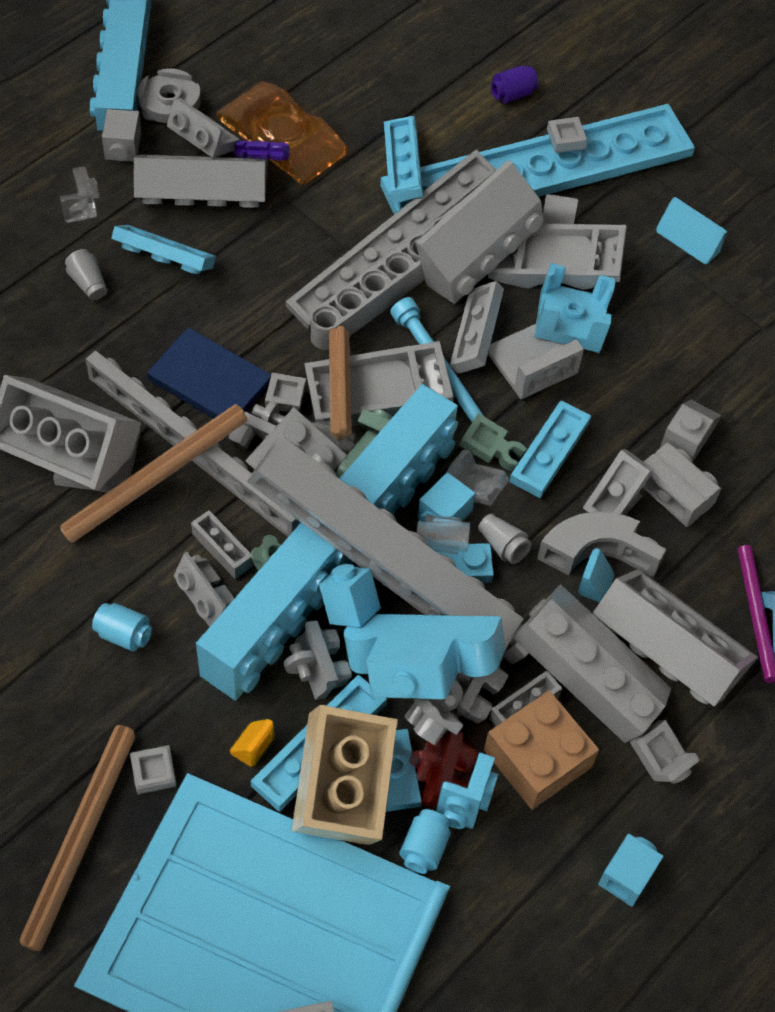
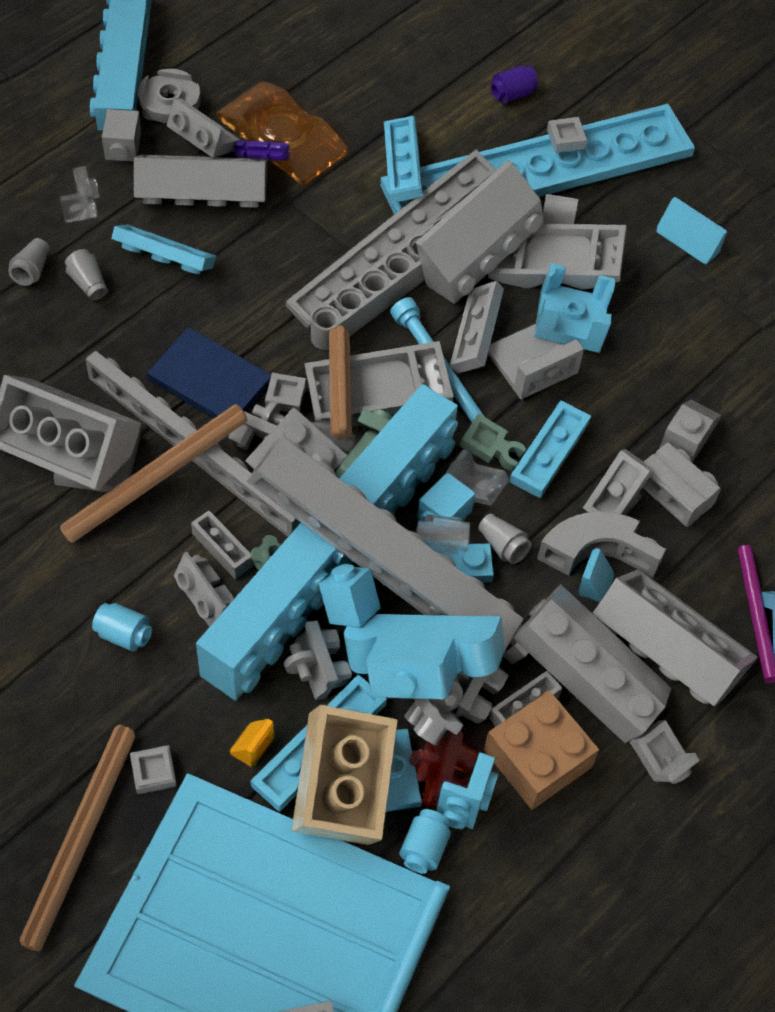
medium azure brick [598,833,663,907] -> none
none -> light grey cone [8,238,50,286]

